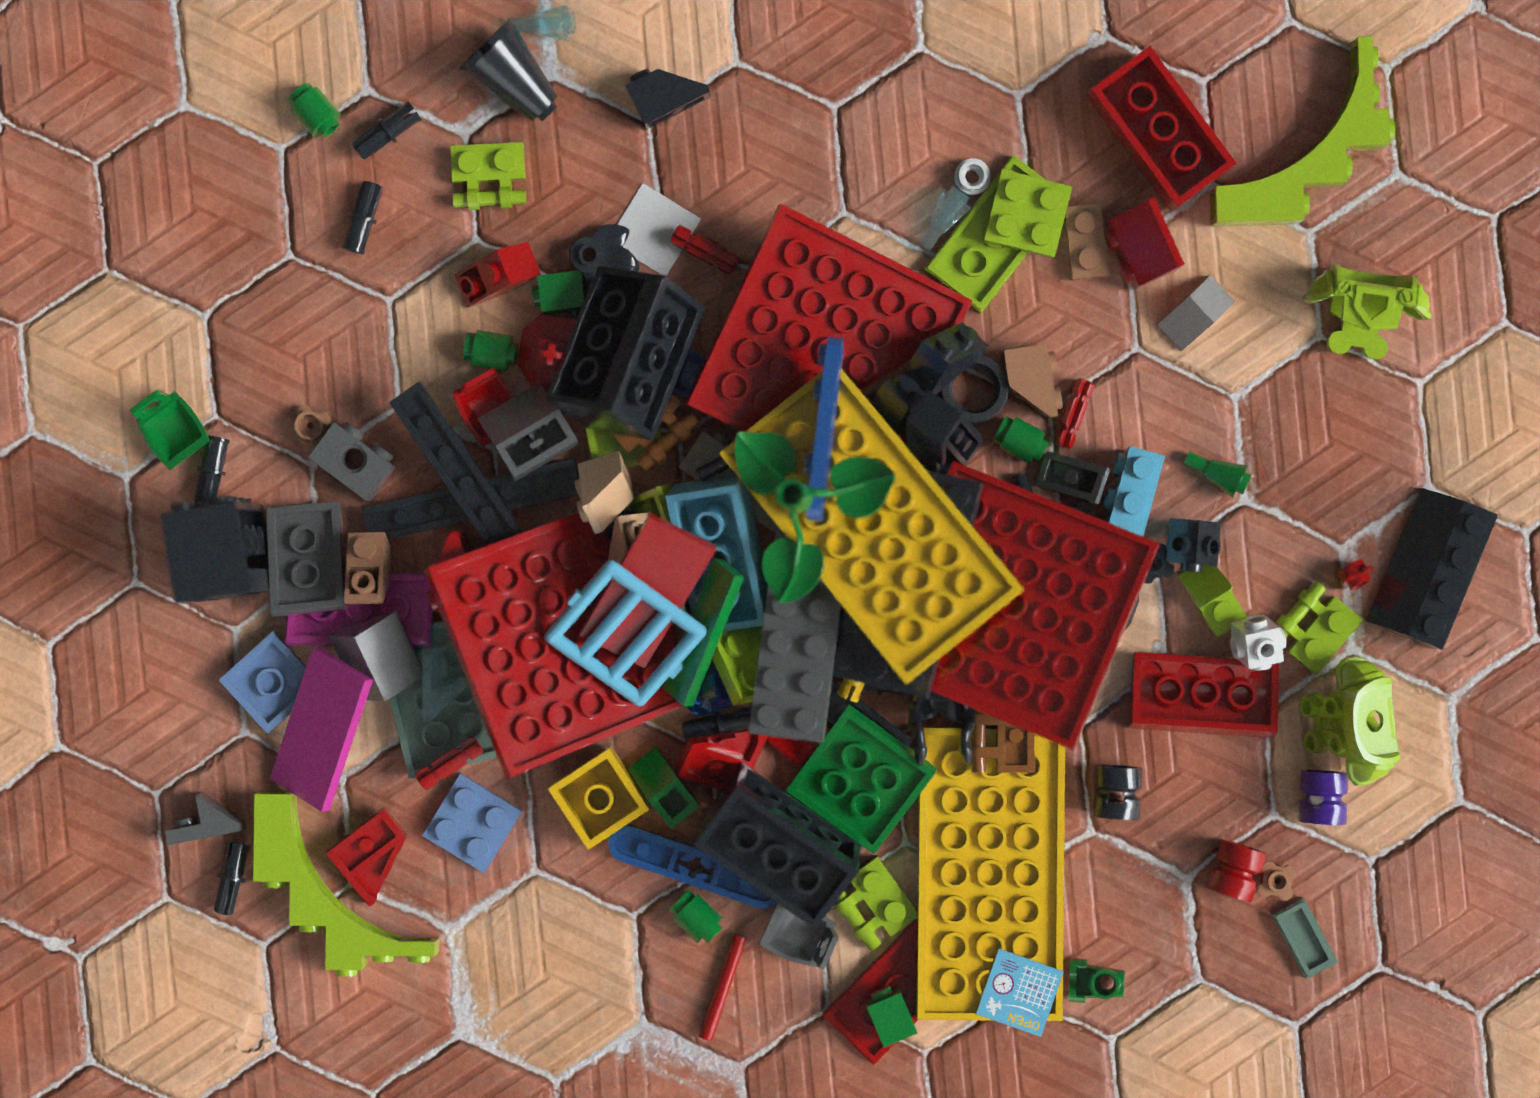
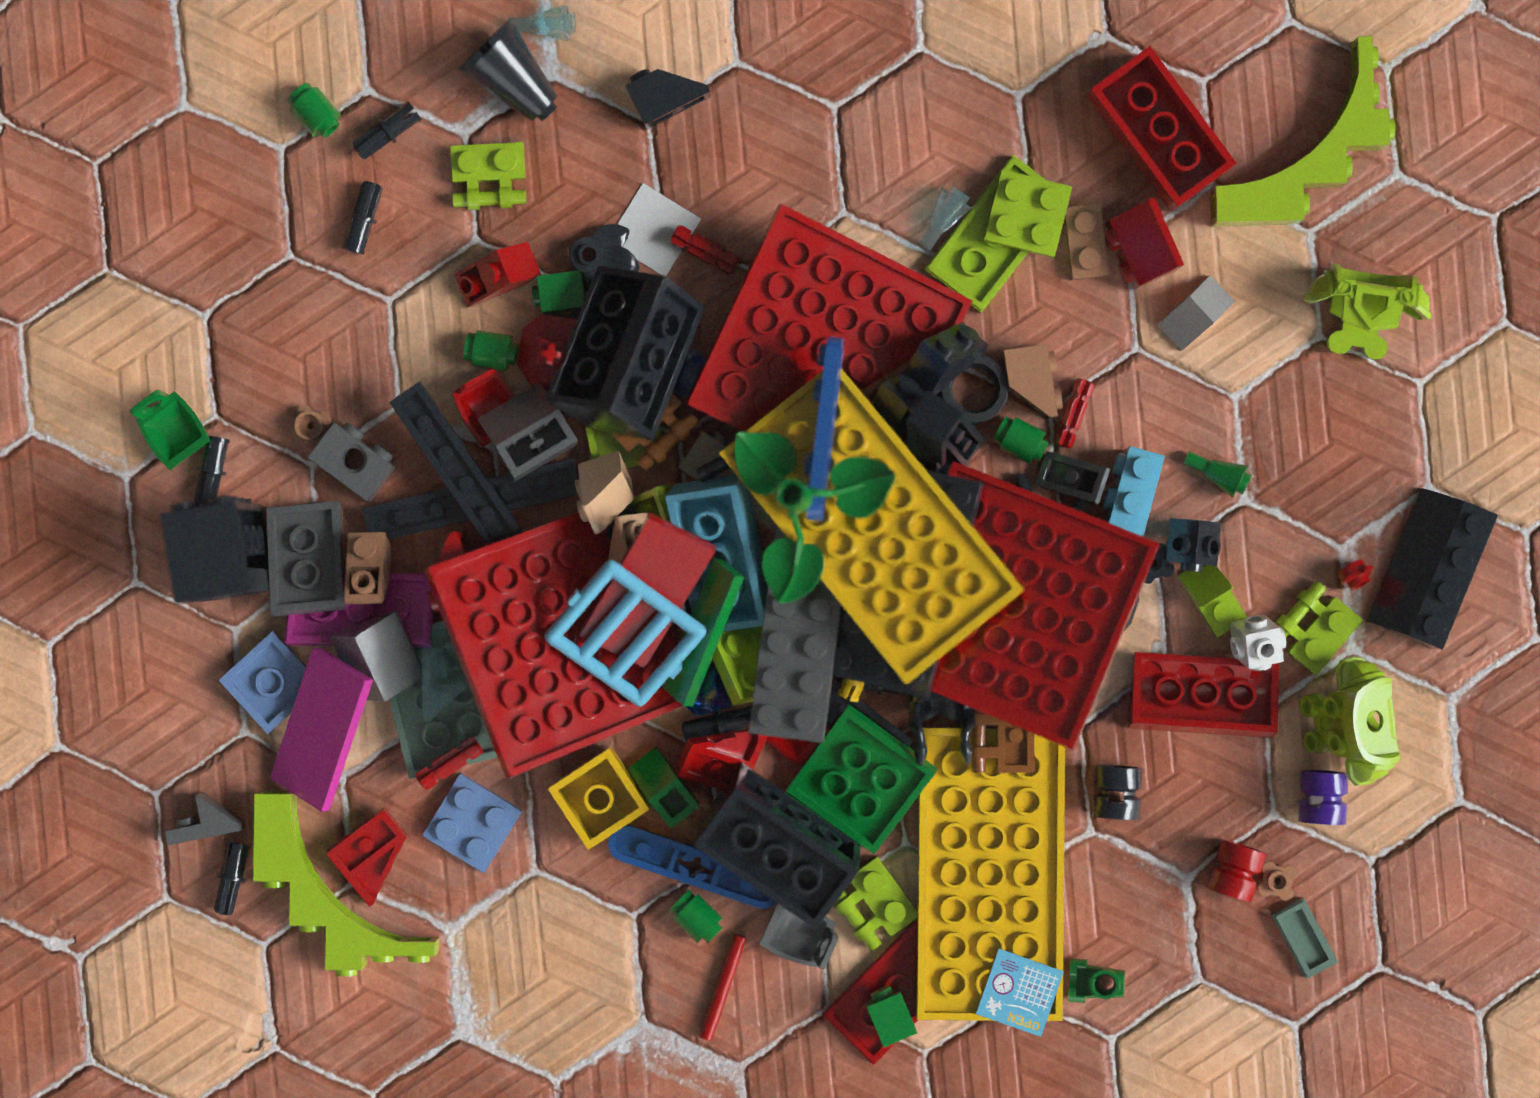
white plate [954,158,991,195] -> none

